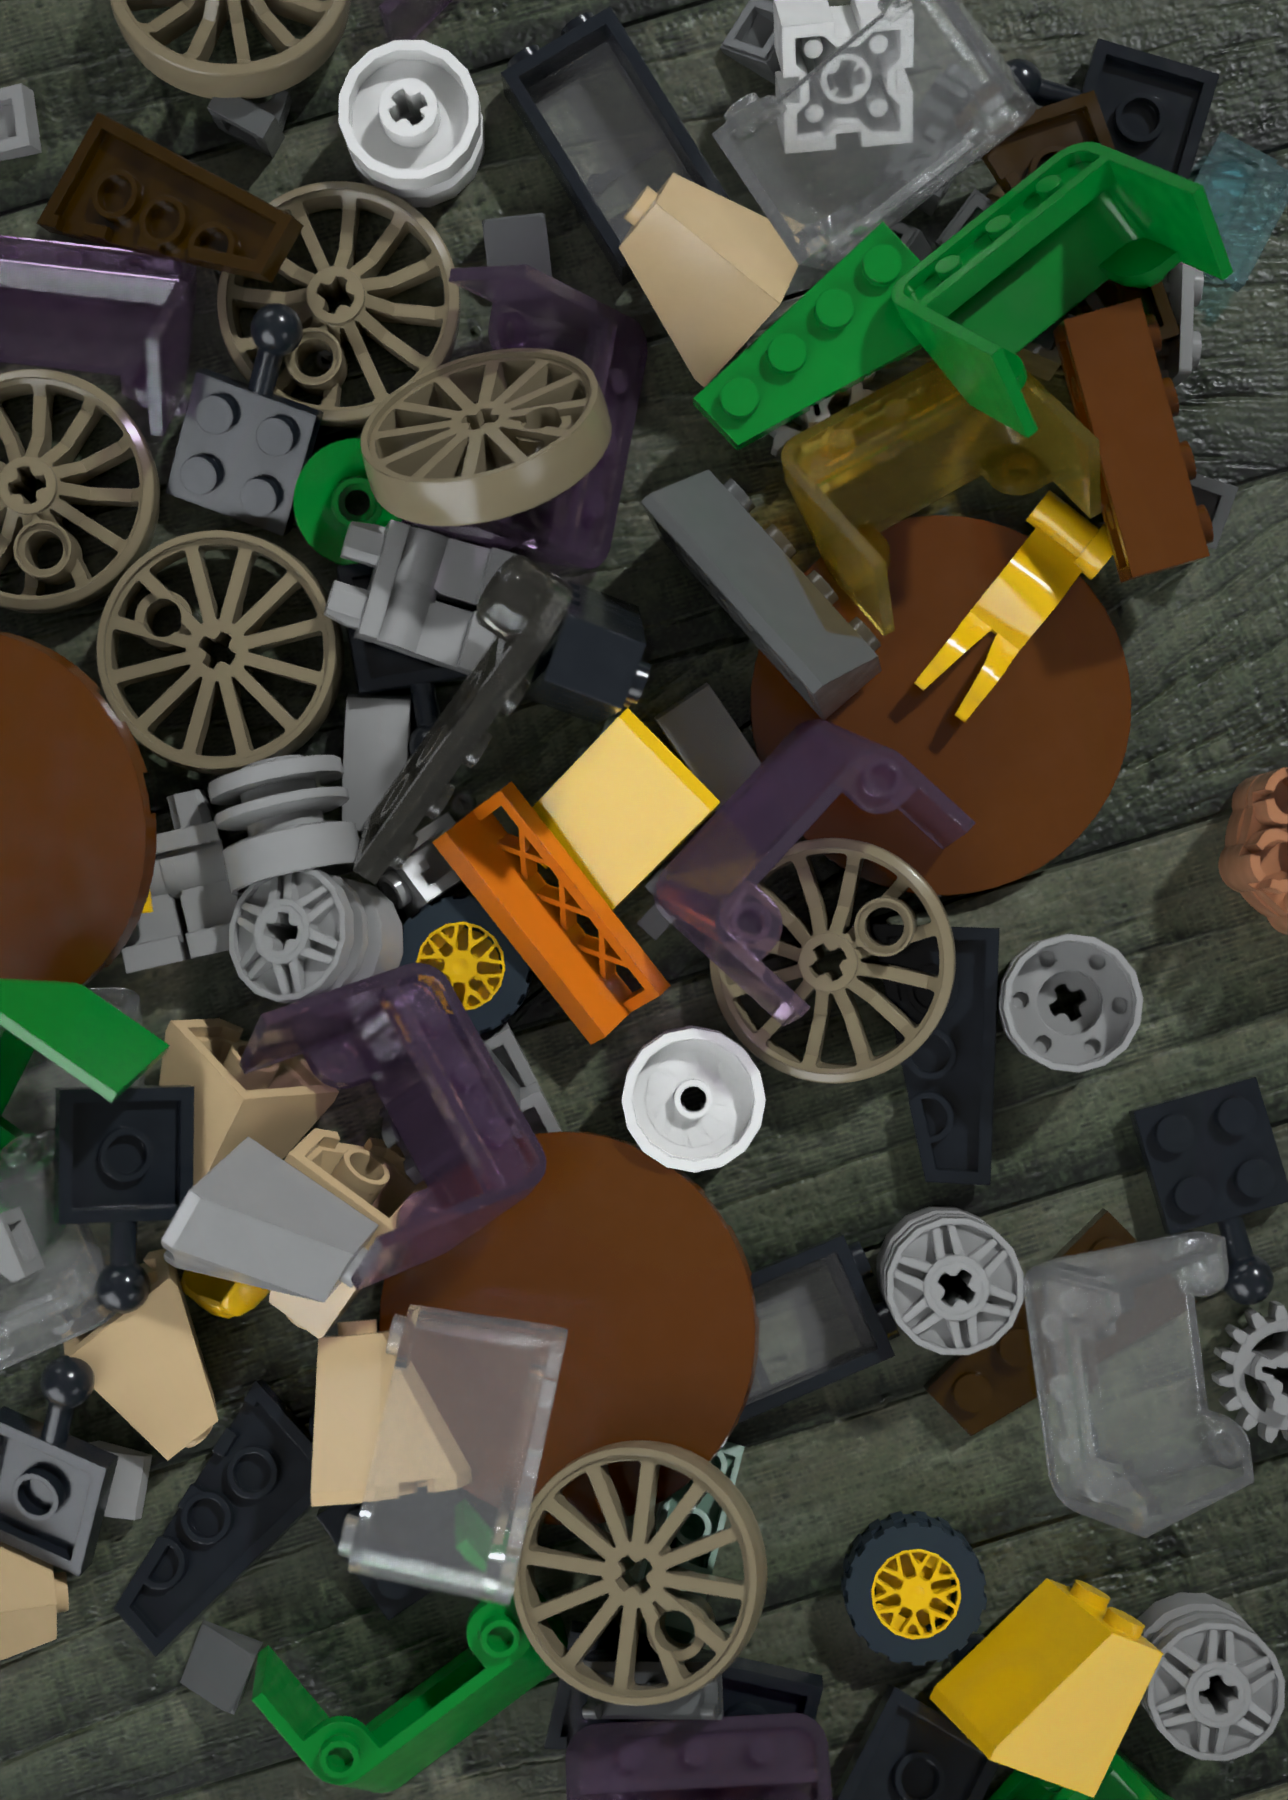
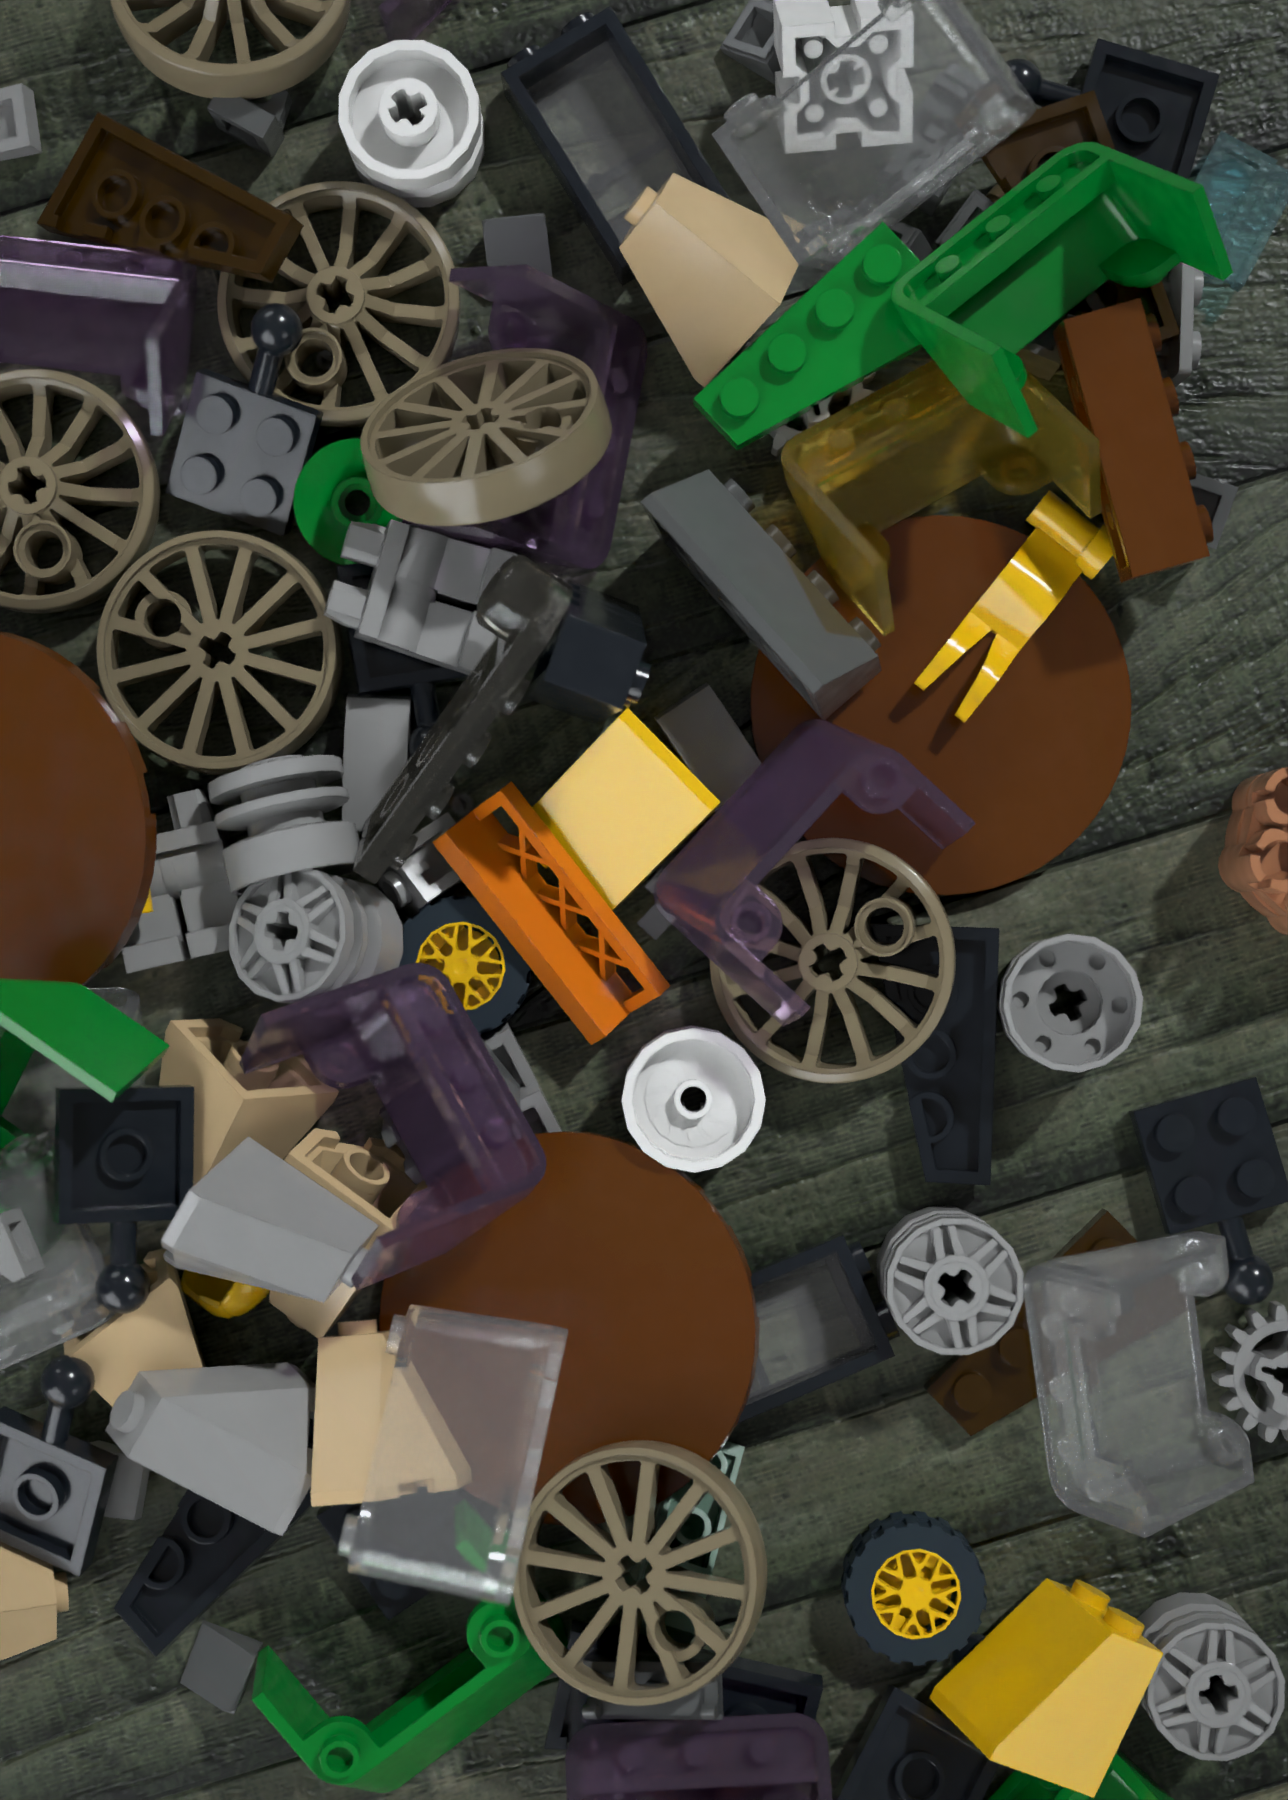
none -> light grey slope [105,1362,316,1536]

